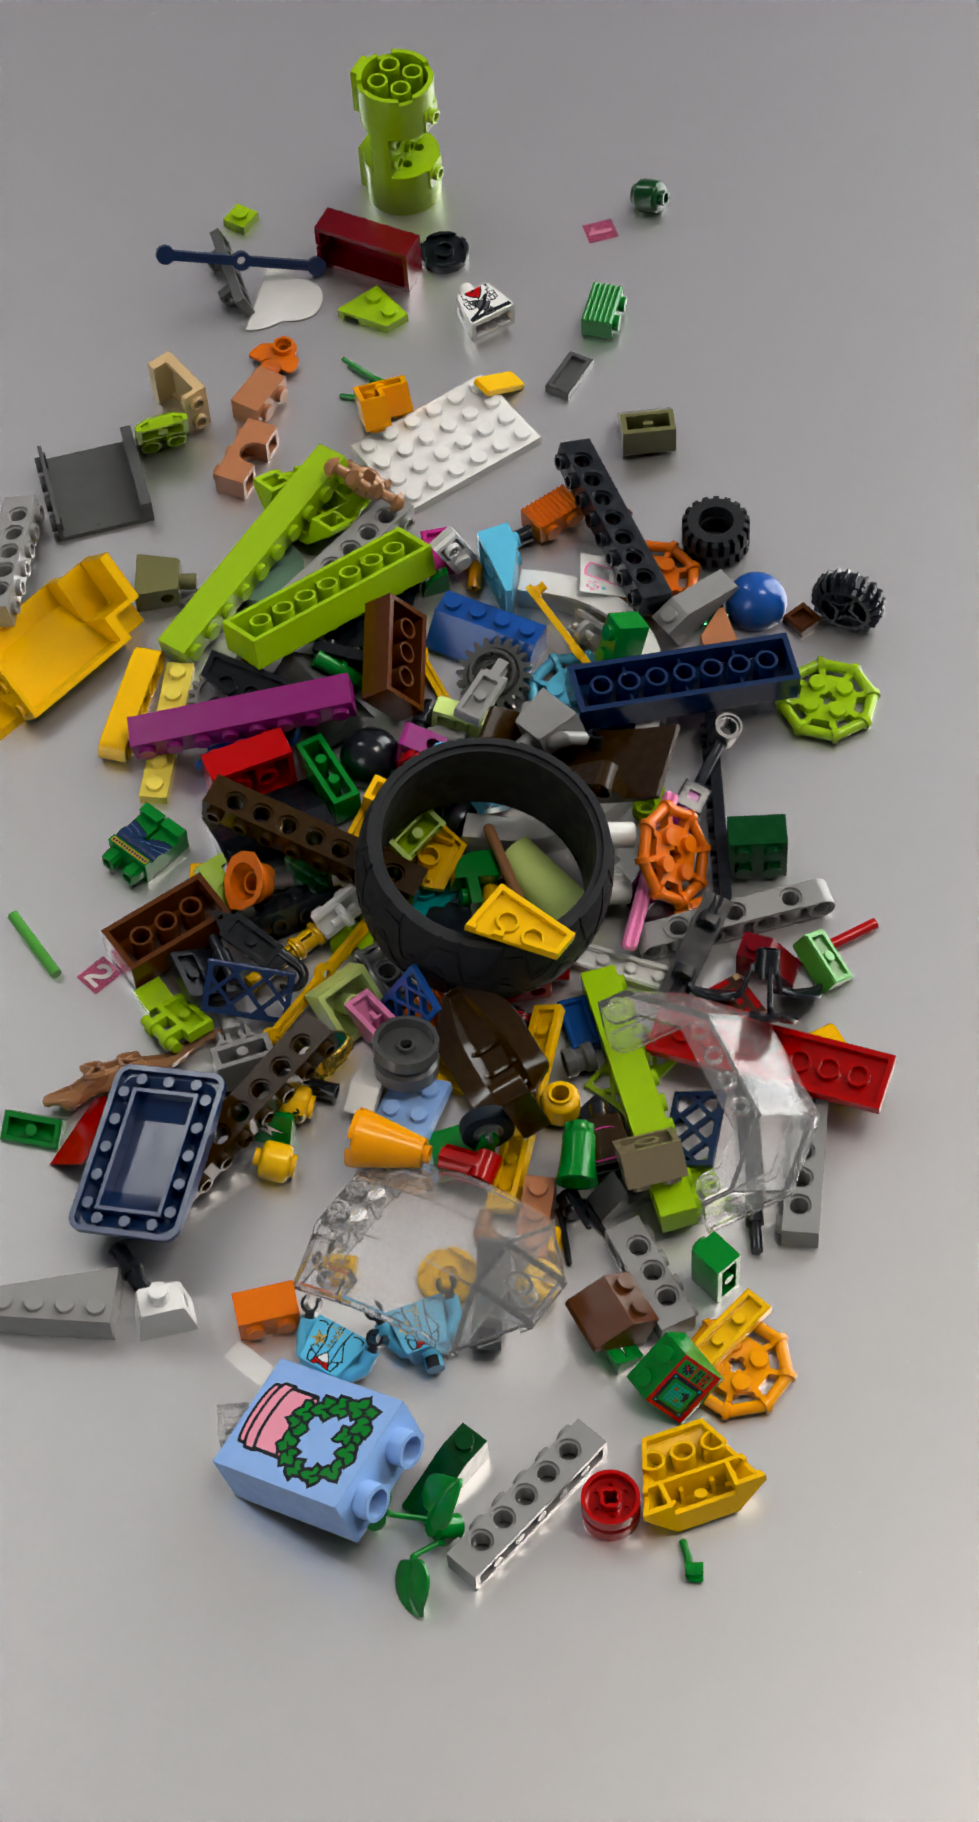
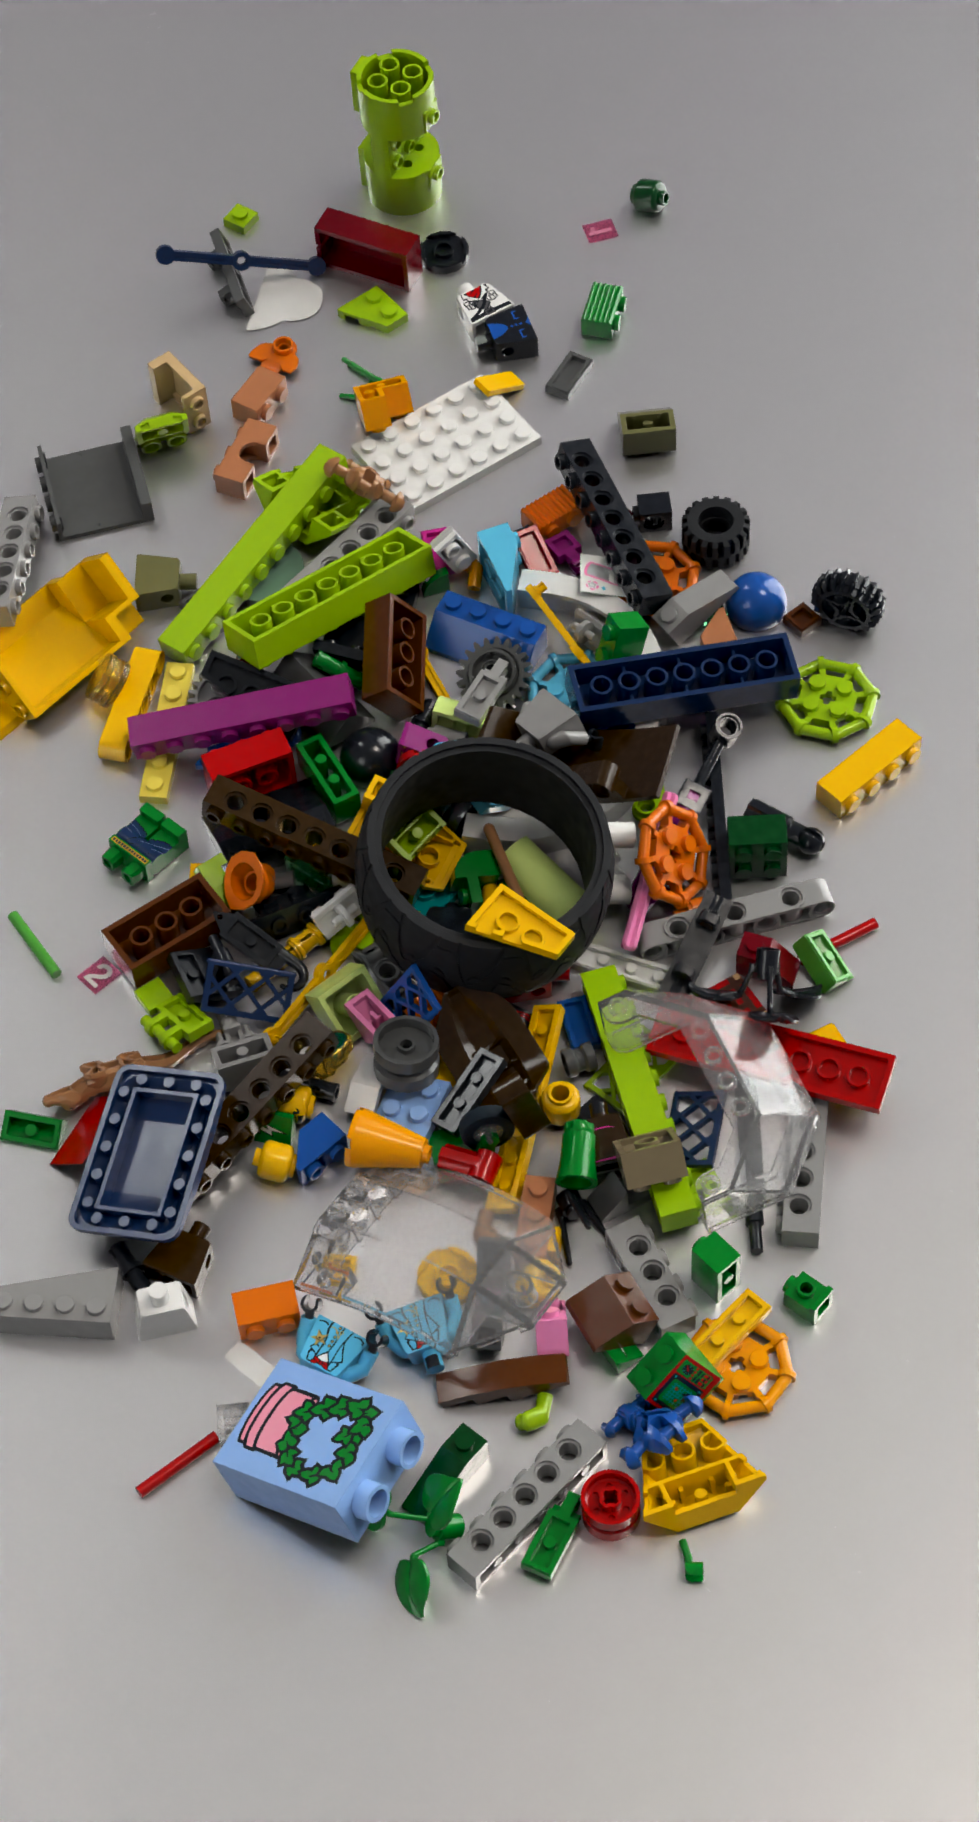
none -> clear yellow head [85,653,131,708]
none -> red bar [135,1431,220,1498]
none -> dark brown torso [142,1221,214,1300]
none -> blue slope [296,1112,348,1186]
none -> plate [430,1047,508,1138]
none -> reddish brown slope [436,1353,570,1408]
none -> black torso [474,304,539,362]
none -> lime arm [515,1392,553,1432]
none -> tile [517,524,559,573]
none -> green hinge [521,1491,581,1581]
none -> bright pink slope [534,1297,569,1356]
none -> magenta plate [545,529,582,577]
none -> blue piece [601,1394,704,1470]
none -> black brick [632,491,672,533]
none -> black piece [743,798,825,855]
none -> green brick [782,1271,833,1325]
none -> yellow brick [816,718,922,819]

